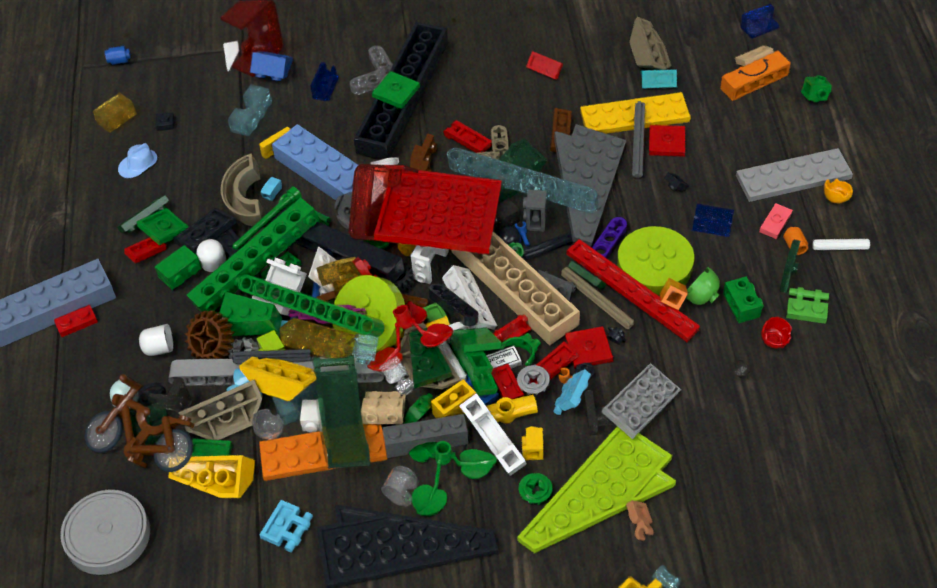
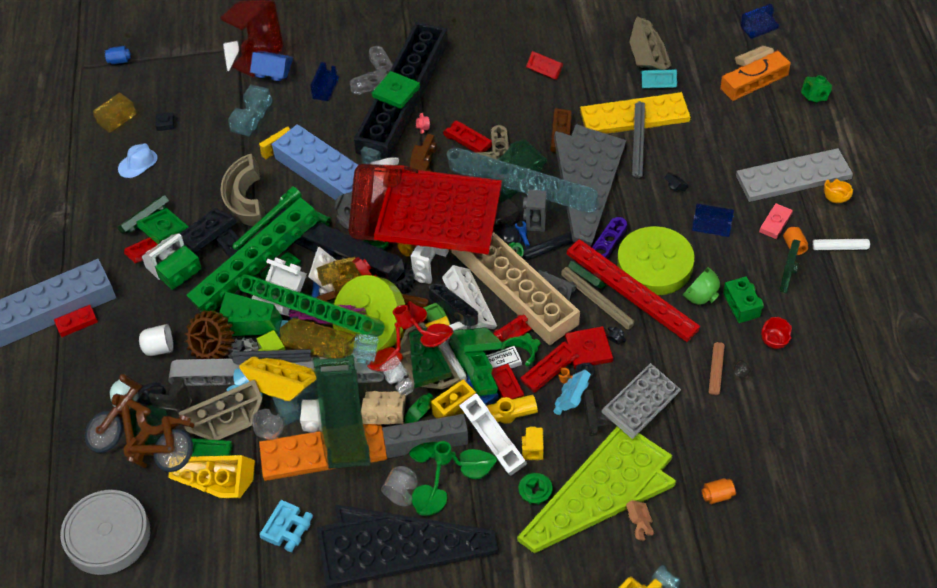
white helmet [197,239,227,272] -> none
medium azure piece [260,177,282,201] -> none
light grey gear [517,365,550,395] -> none
red plate [649,125,685,156] -> none
orange brick [660,278,688,310] -> none
bright green plate [786,287,829,324] -> none
none -> white slope [142,233,184,280]
none -> clear light blue plate [361,146,381,166]
none -> coral plate [416,113,430,134]
none -> orange brick [702,478,736,504]
none -> nougat axle [709,342,725,395]

